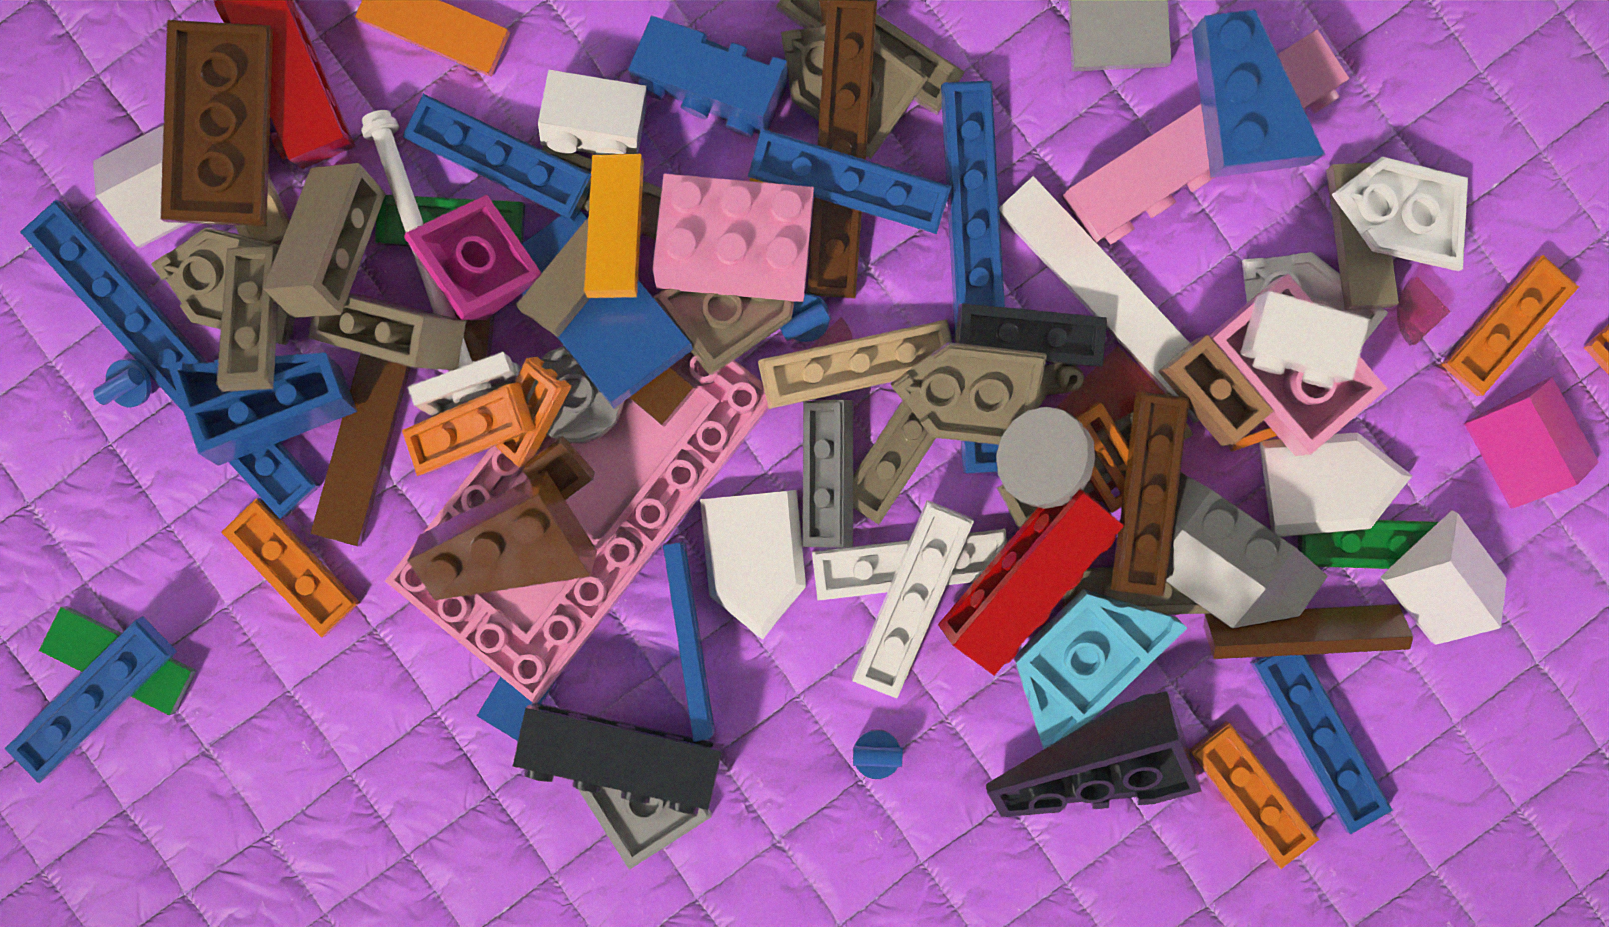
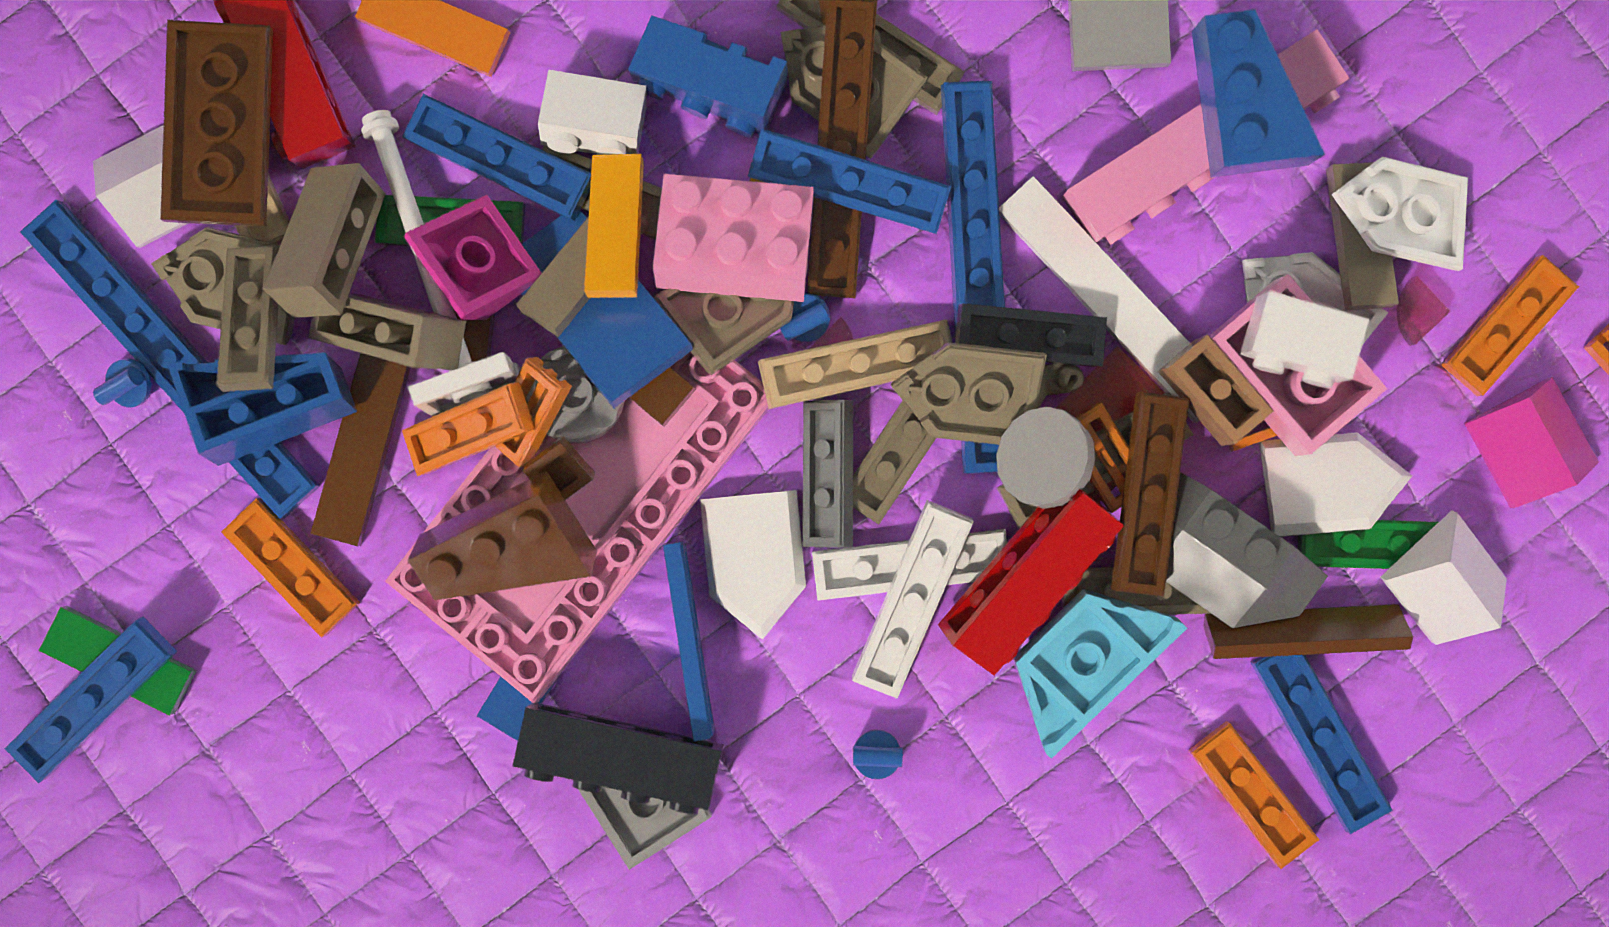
black wedge [986,691,1202,817] -> none

